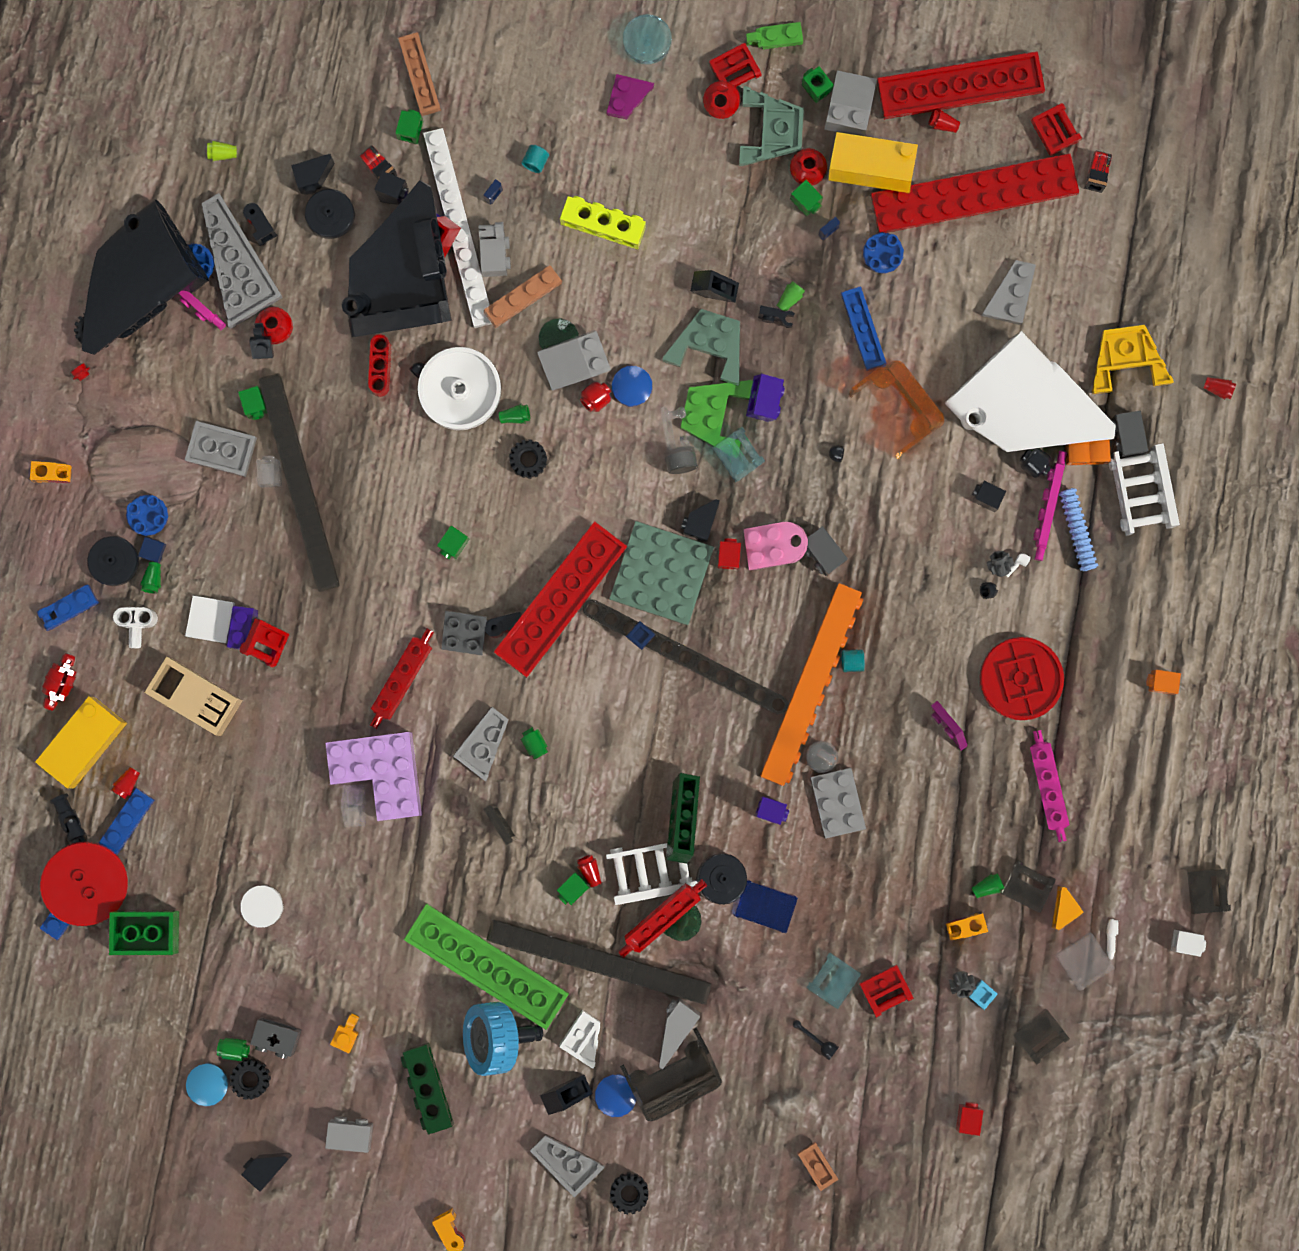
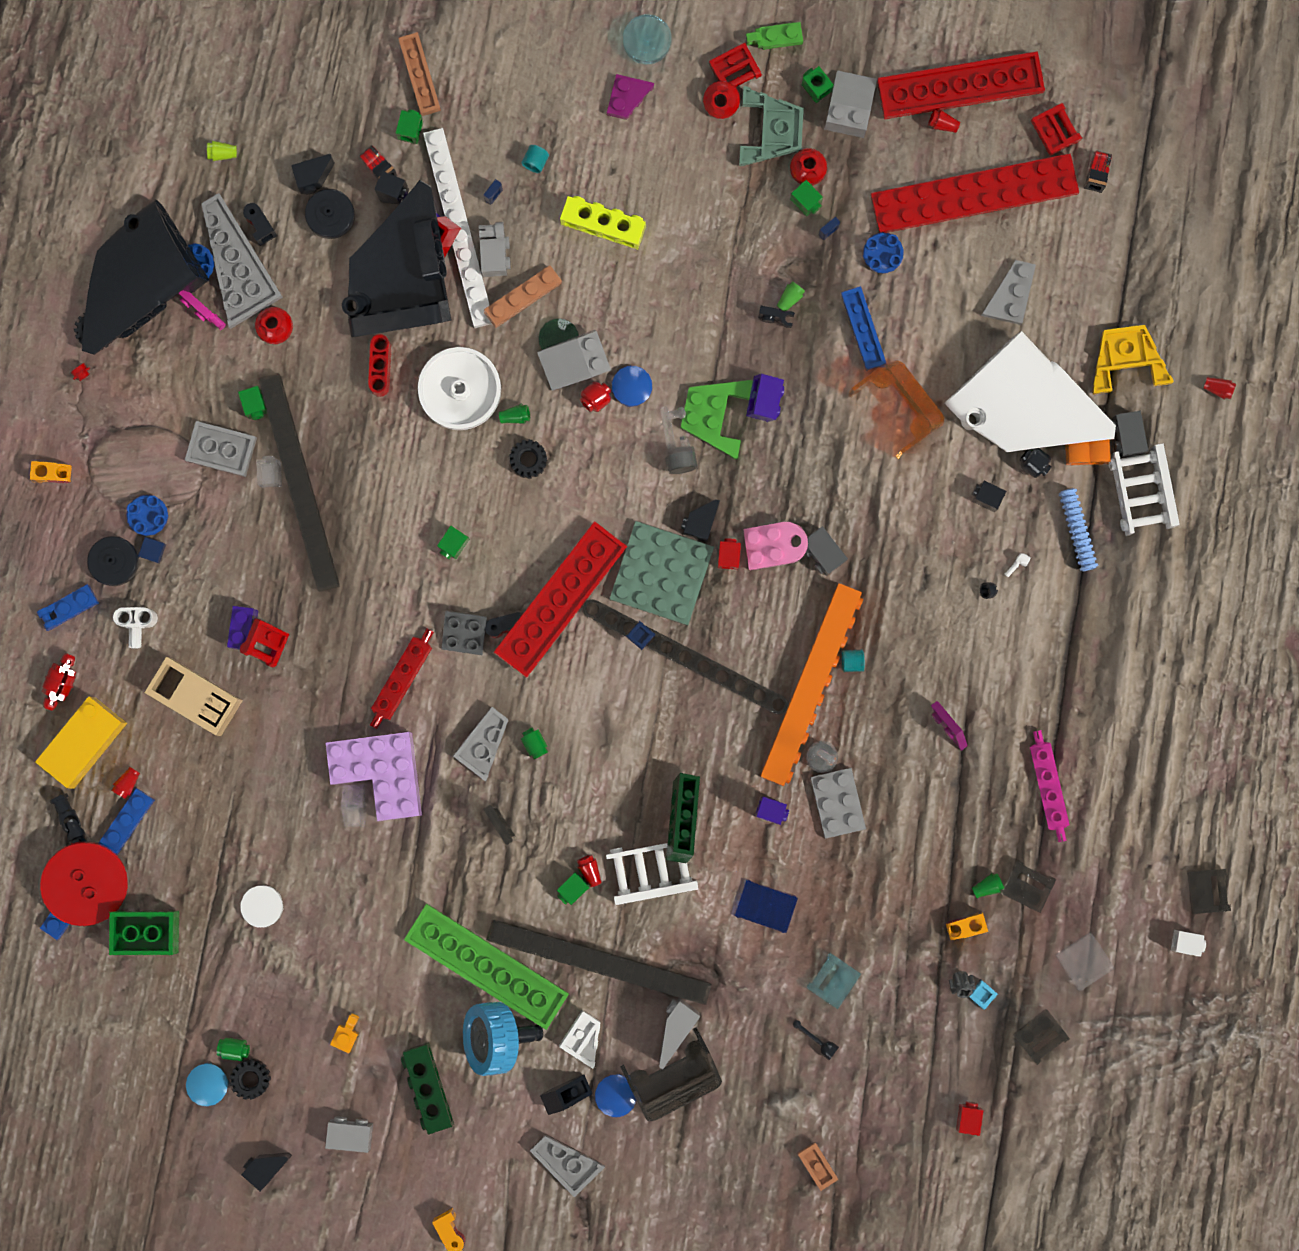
green cone [140,562,161,594] -> none
white tile [185,596,235,644] -> none
black plate [249,323,274,359] -> none
dark grey brick [250,1018,302,1059] -> none
black hinge [409,362,425,379] -> none
black tyre [610,1172,649,1215] -> none
red plate [618,879,707,958] -> none
sand green wing [662,309,740,386] -> none
clear green dish [664,905,702,941] -> none
black slope [690,270,739,303] -> none
black wheel [696,854,747,904] -> none
clear light blue plate [713,427,765,482] -> none
yellow brick [829,132,918,193] -> none
black hinge [829,445,845,462] -> none
red plate [859,965,914,1018] -> none
red plate [979,637,1064,721] -> none
dark grey gear [987,551,1014,577] -> none
dark pink plate [1033,451,1067,561] -> none
light orange slope [1052,886,1084,930] -> none
white piece [1106,919,1118,960] -> none
orange brick [1146,670,1181,695] -> none

